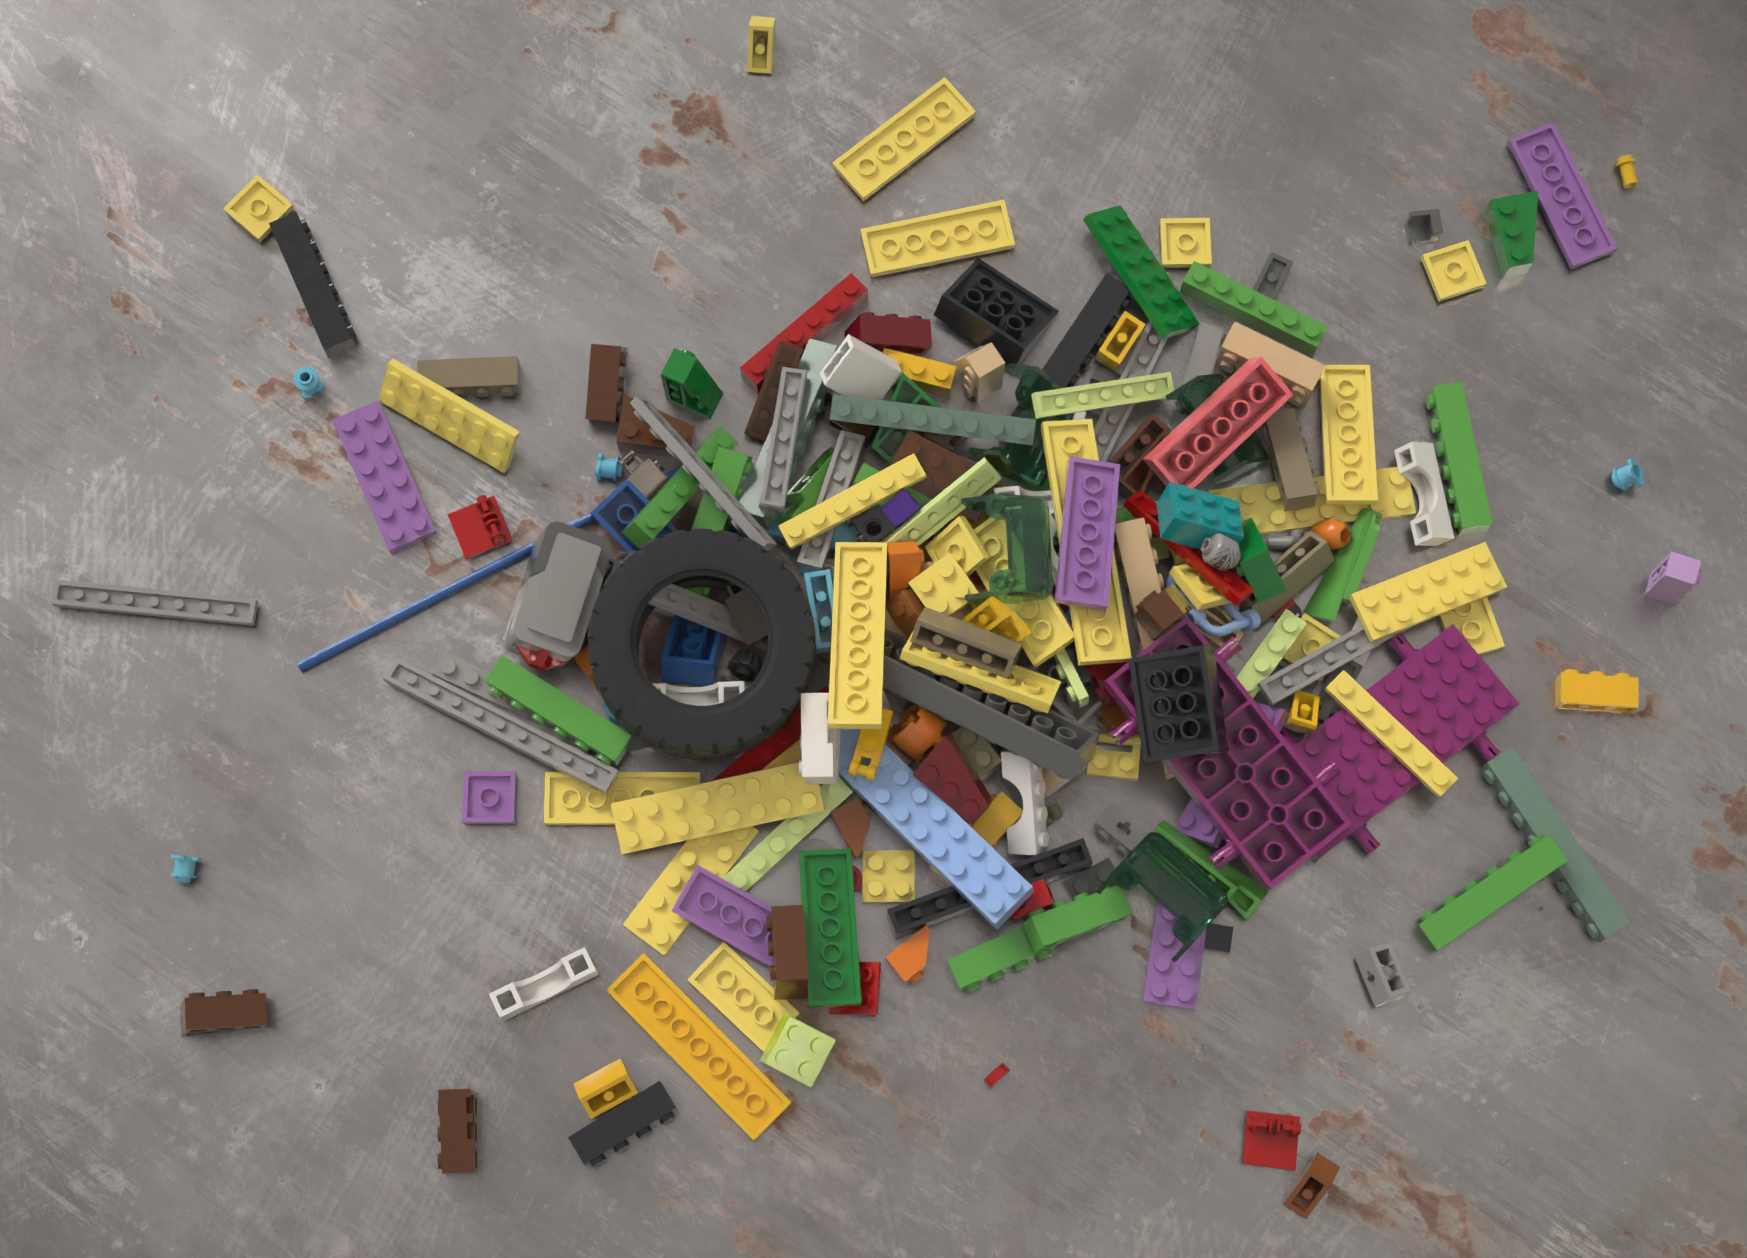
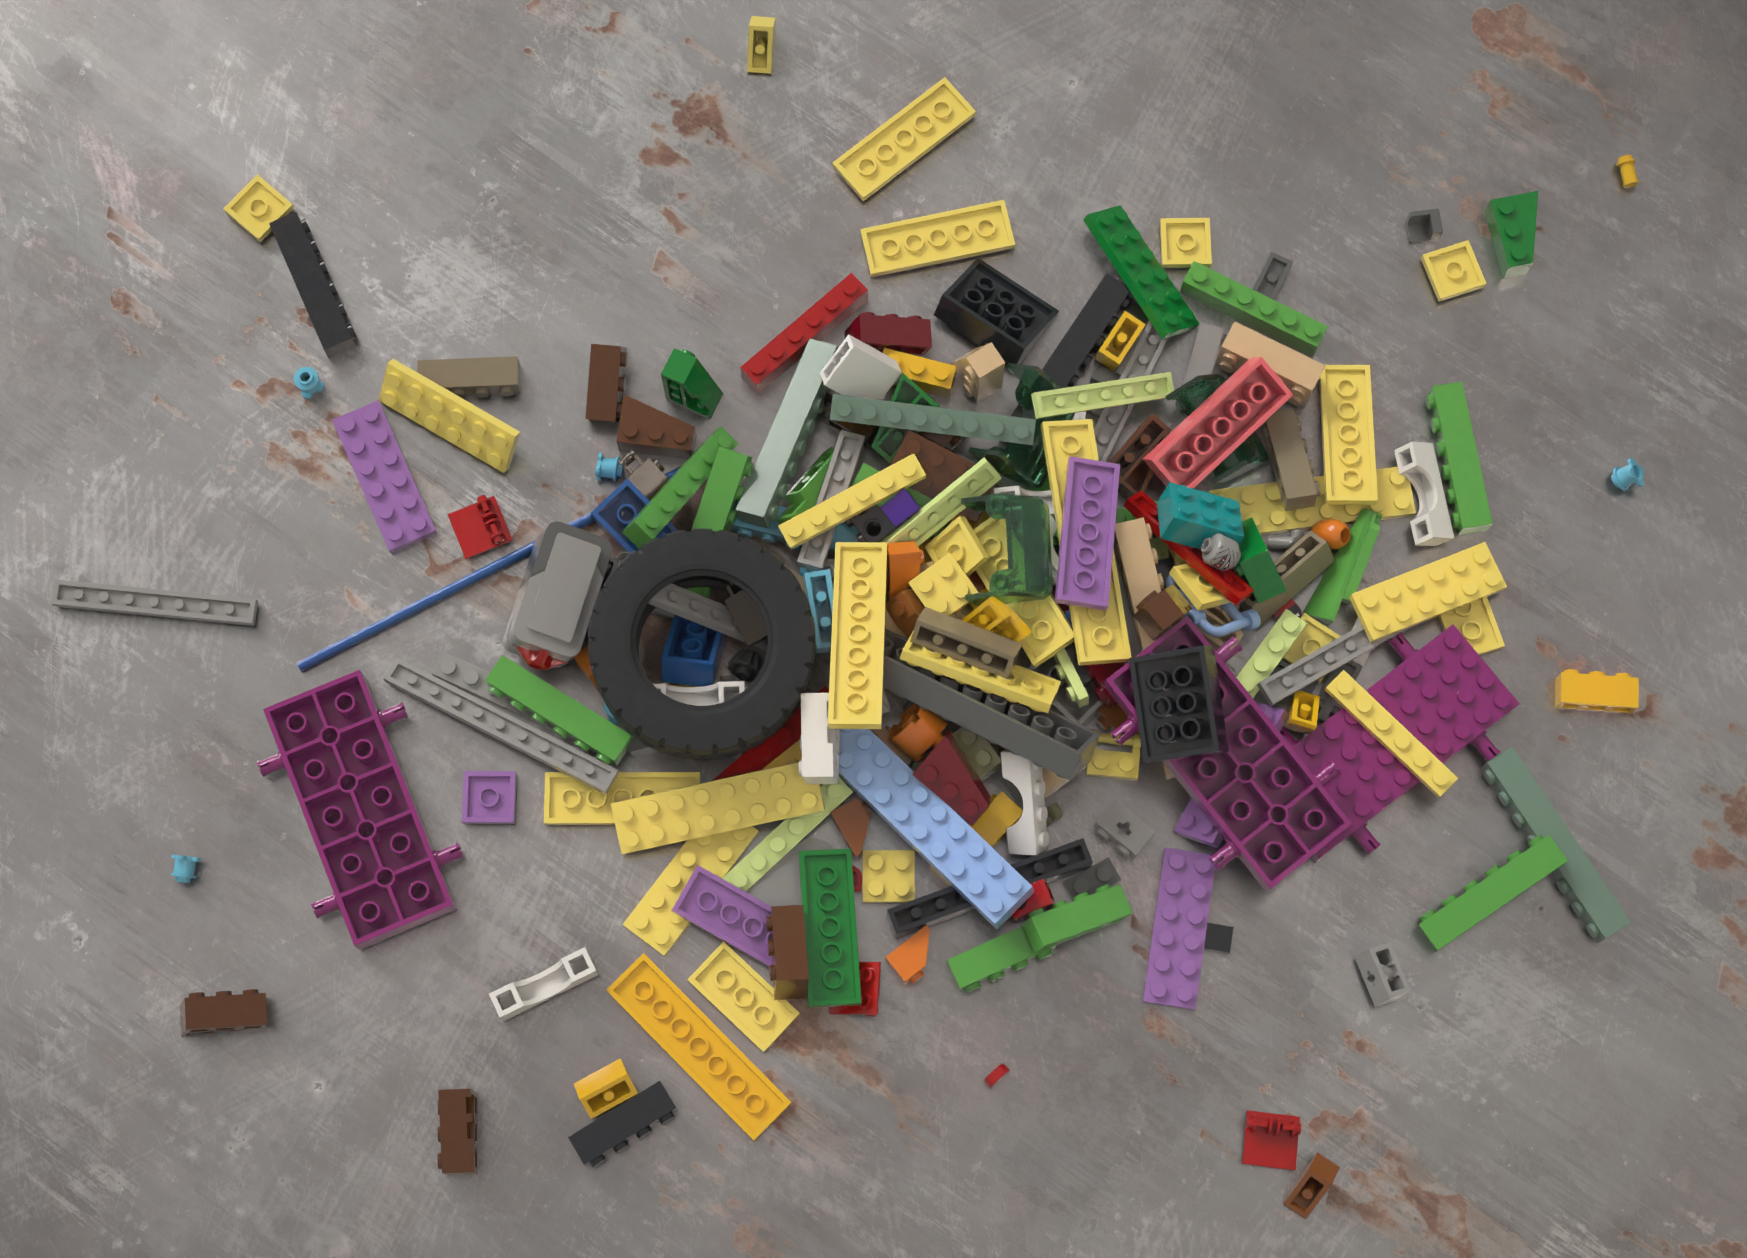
light grey plate [630,396,777,551] -> none
reddish brown plate [744,339,803,441] -> none
light grey tile [759,367,807,512] -> none
lime brick [760,1013,836,1088] -> none
yellow plate [848,708,894,781] -> none
clear green windscreen [1096,832,1228,963] -> none
bright green wedge [1155,820,1268,919] -> none
medium lavender plate [1507,122,1617,269] -> none
lavender brick [1645,552,1703,605] -> none
none -> magenta brick [257,670,464,950]

